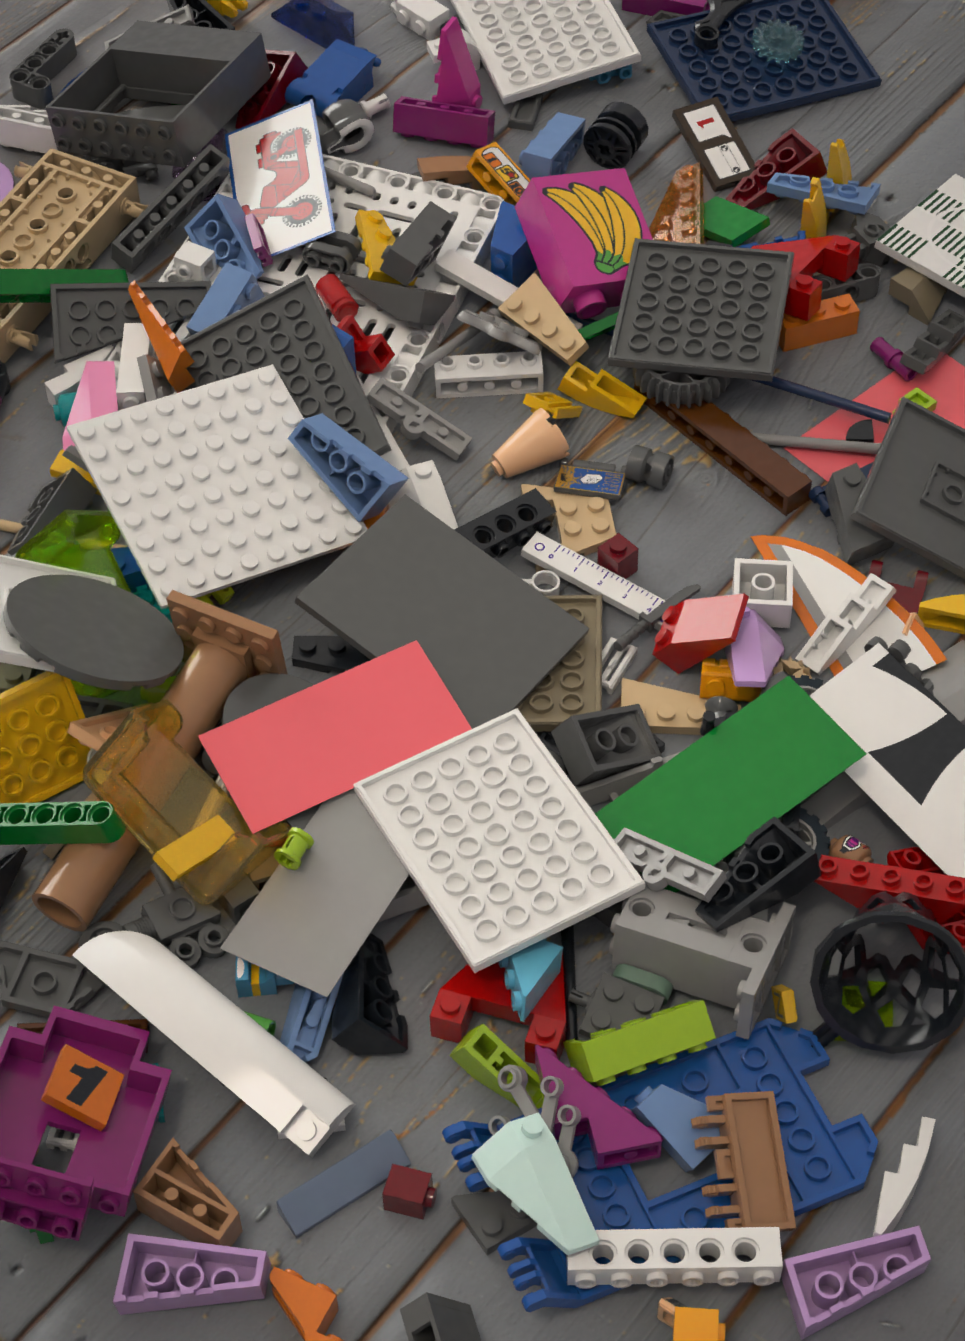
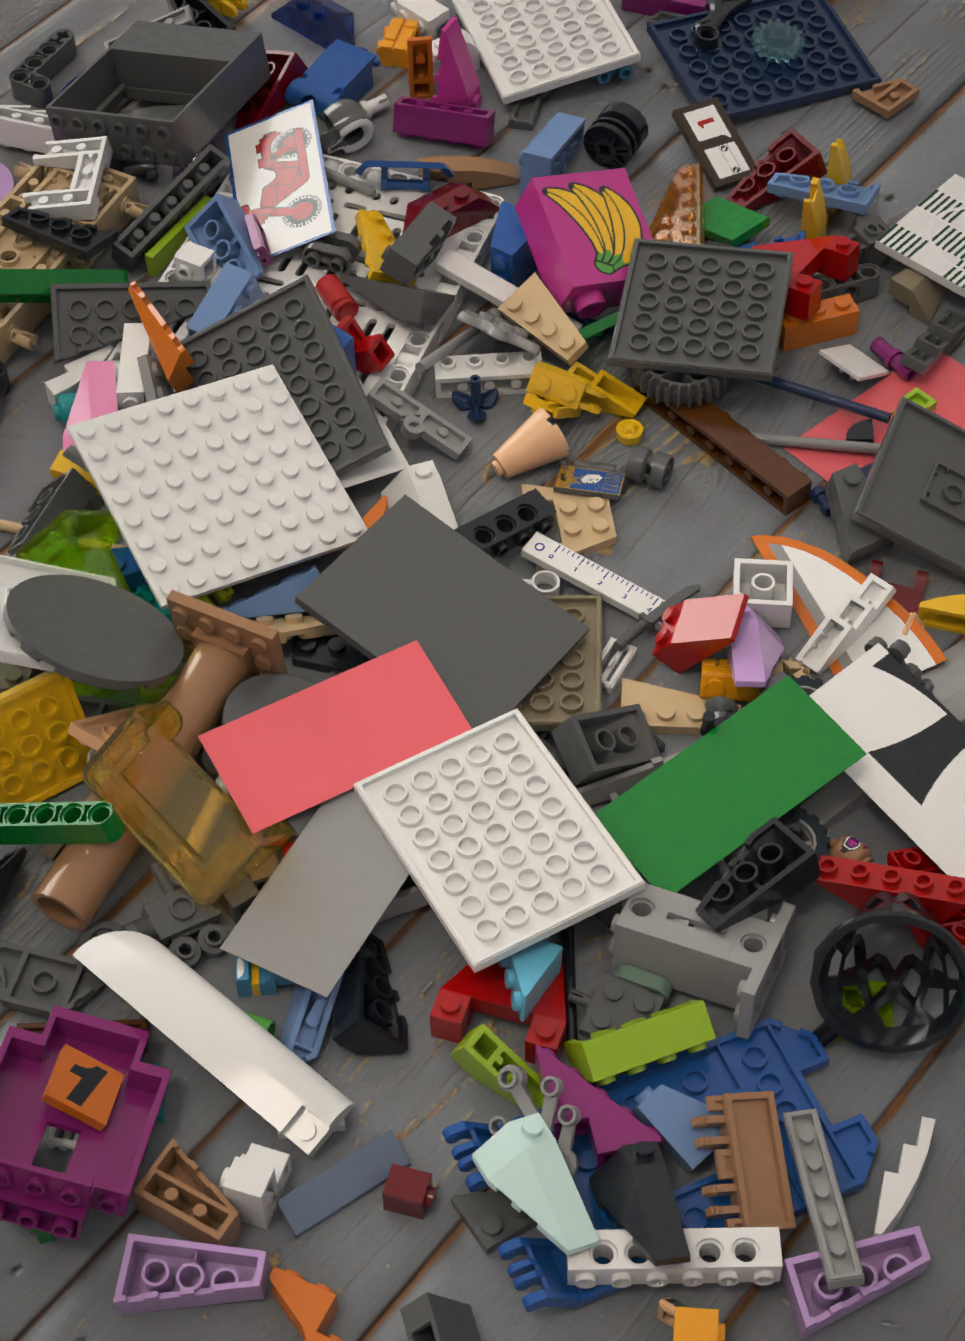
yellow tile [152,814,239,882] -> none
lime bush [274,827,314,870] -> none
medium blue wedge [288,413,409,522] -> none
brick [466,142,530,206] -> none
dark red brick [597,533,639,579] -> none
light grey hinge [614,827,727,903] -> none
yellow tile [771,984,798,1024] -> none
none -> black wing [2,206,118,261]
none -> white wedge [22,136,113,220]
none -> lime tile [145,196,212,277]
none -> white brick [220,1143,292,1230]
none -> medium blue wedge [221,563,321,618]
none -> tan wing [252,613,336,644]
none -> blue piece [355,160,456,192]
none -> light orange brick [376,17,420,69]
none -> dark red wedge [403,183,500,239]
none -> orange slope [407,36,434,99]
none -> dark blue plant [452,375,499,421]
none -> yellow hinge [526,361,607,414]
none -> black wedge [589,1141,690,1266]
none -> yellow tile [616,419,643,445]
none -> light grey tile [783,1108,865,1290]
none -> white piece [819,344,890,381]
none -> medium nougat wing [851,78,920,119]

